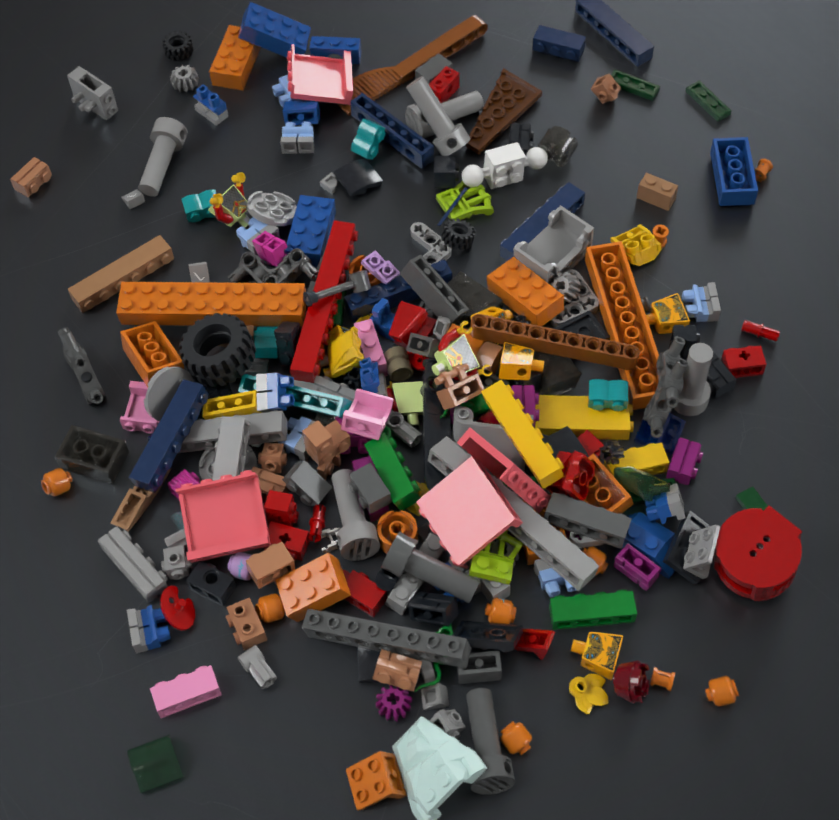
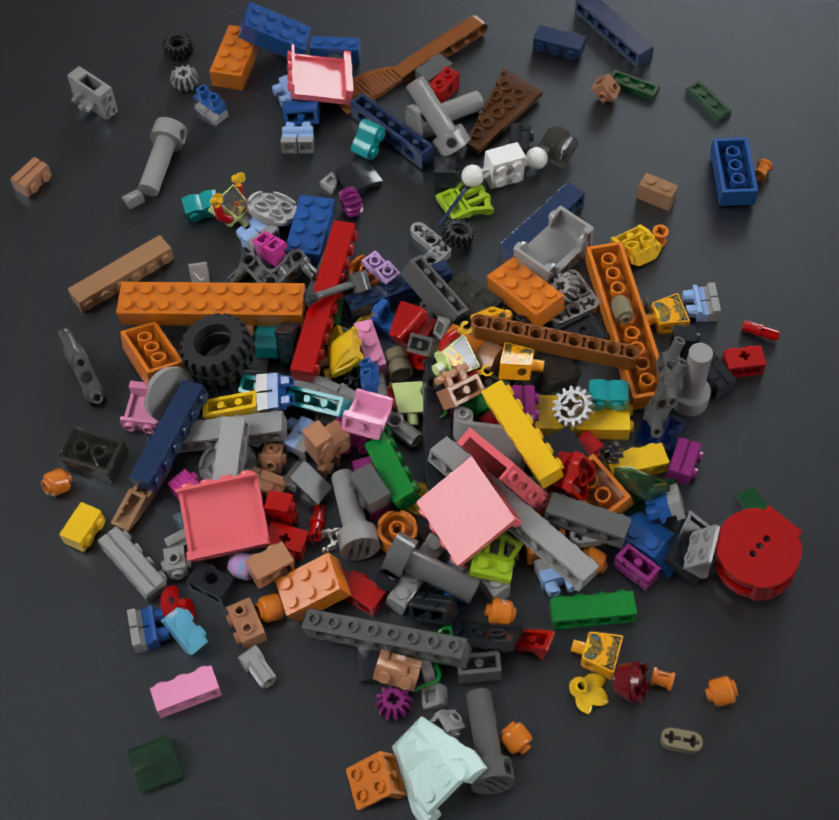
none -> yellow brick [59,502,105,552]
none -> medium azure brick [161,607,208,655]
none -> magenta gear [338,186,364,218]
none -> light grey gear [552,386,595,429]
none -> dark tan brick [611,295,634,324]
none -> dark tan beam [660,728,703,754]

